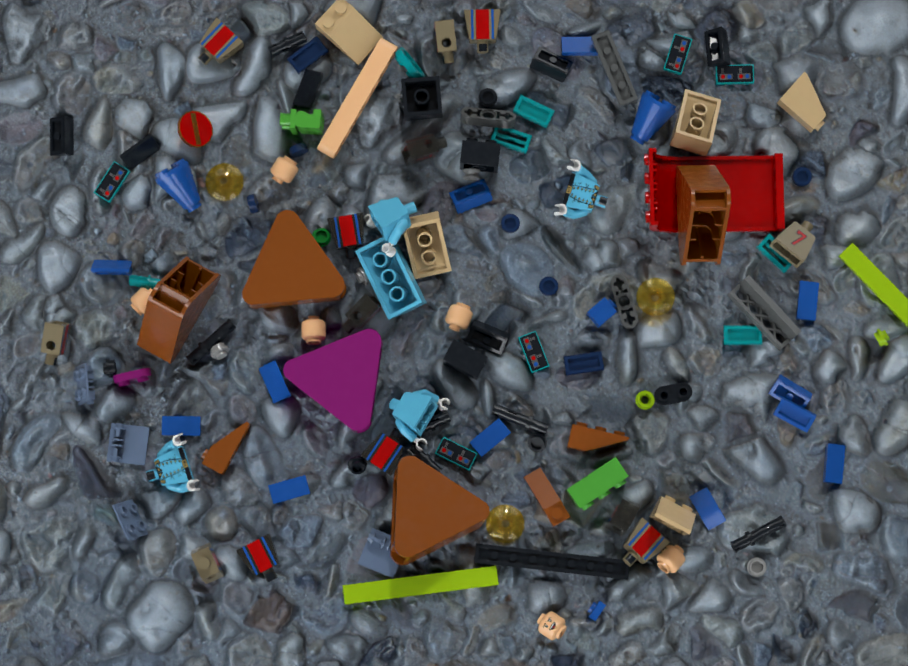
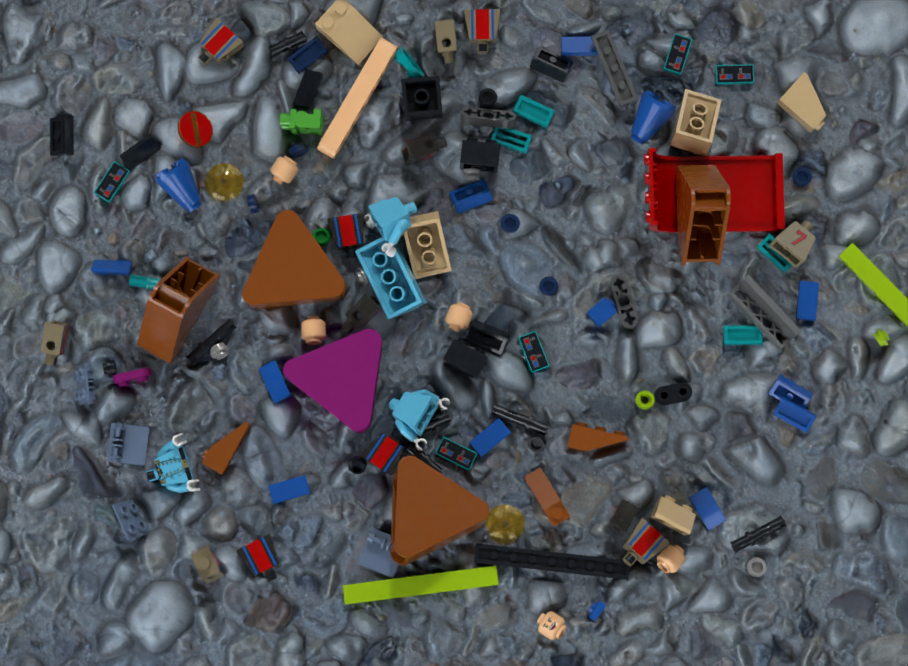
light nougat head [130,287,153,316] -> none
blue tile [162,416,201,436] -> none
medium azure torso [554,159,608,219] -> none
dark blue tile [563,351,604,376] -> none
bright green brick [565,457,629,510] -> none
clear yellow dish [636,278,675,316] -> none
black slope [704,26,731,67] -> none
blue slope [823,443,846,484] -> none

